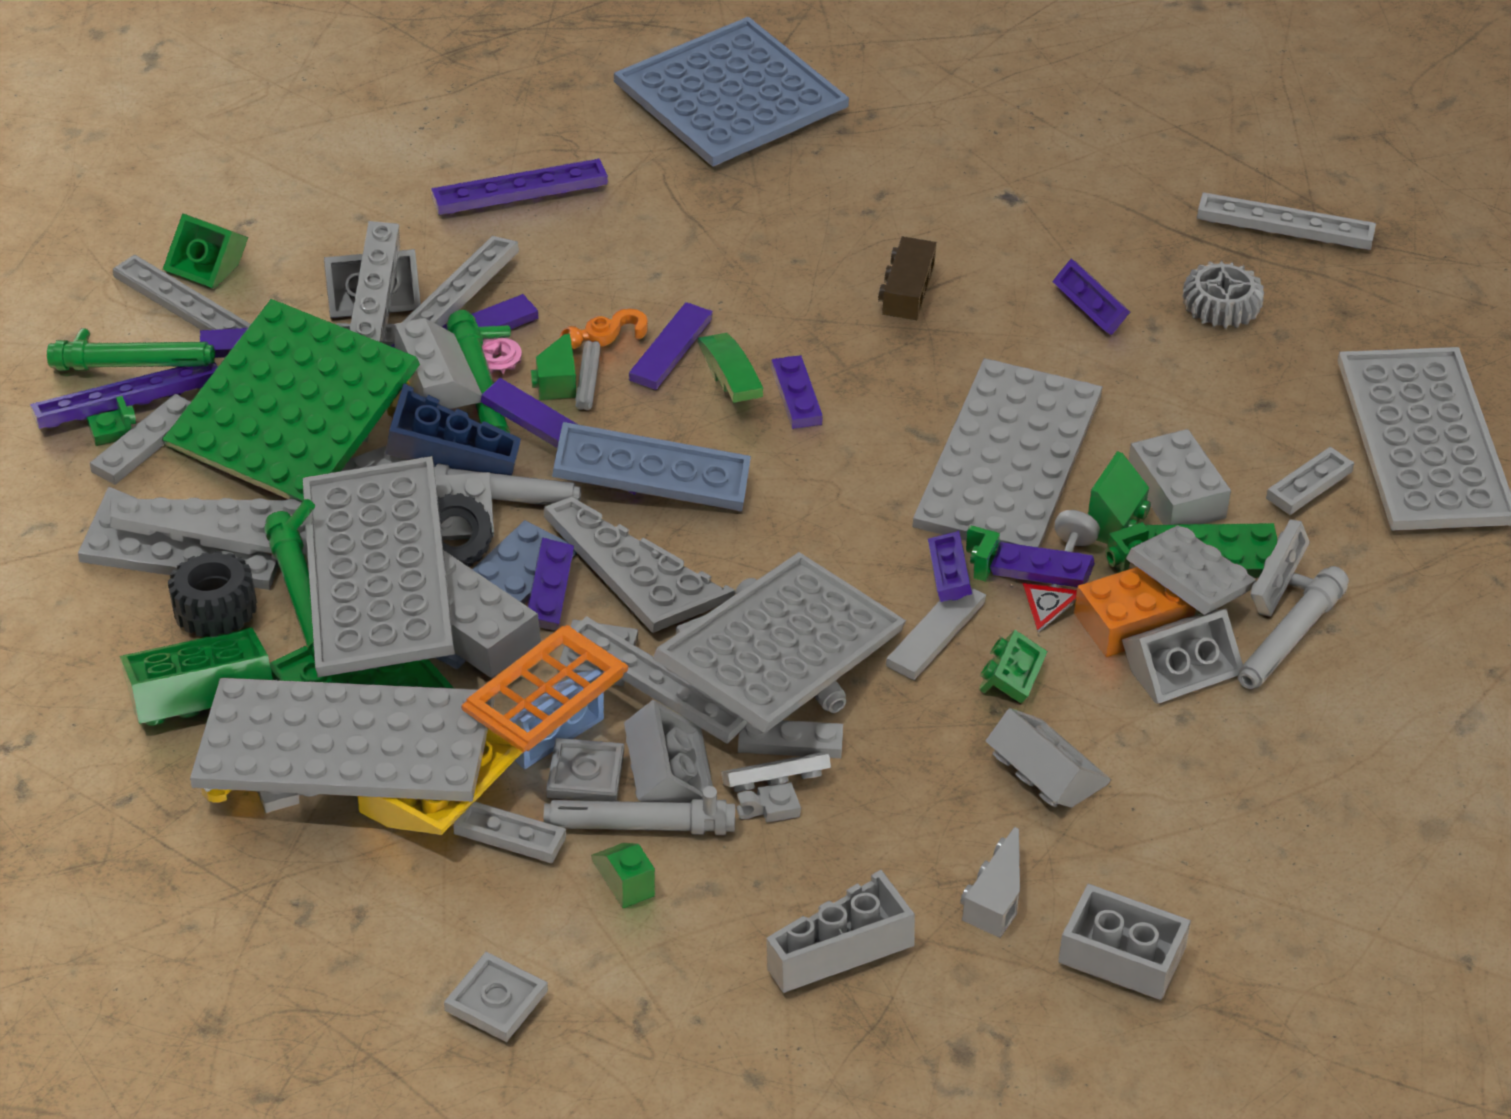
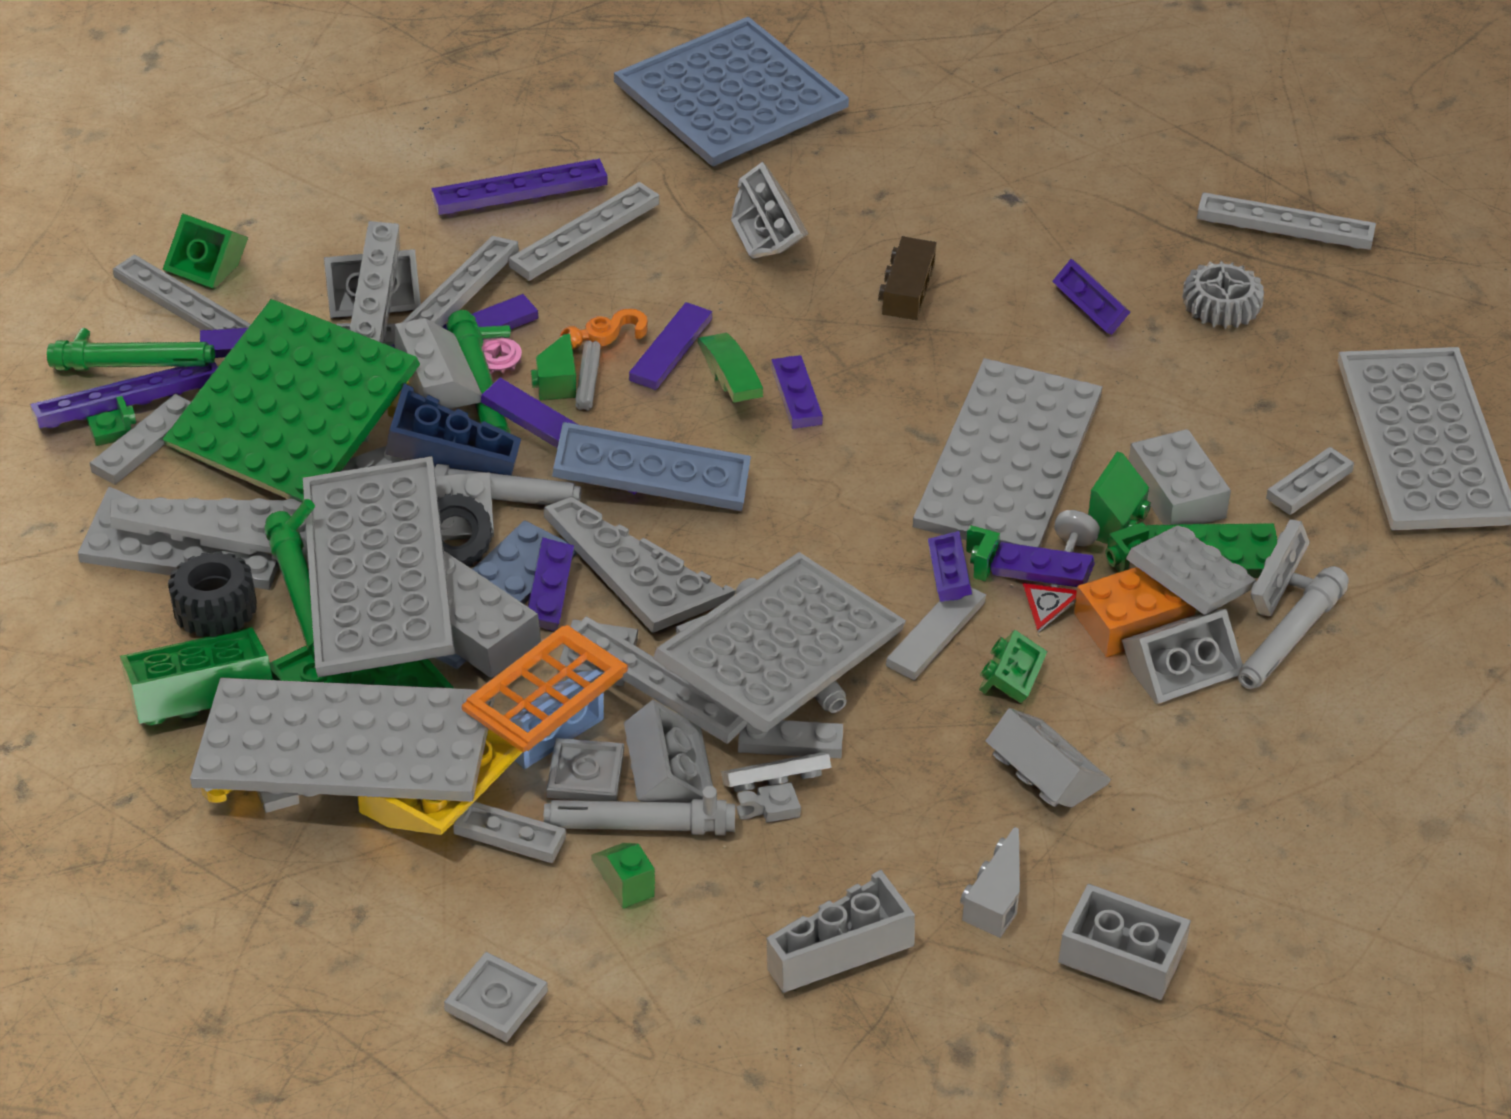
none -> light grey plate [509,182,659,281]
none -> light grey wedge [731,162,808,259]

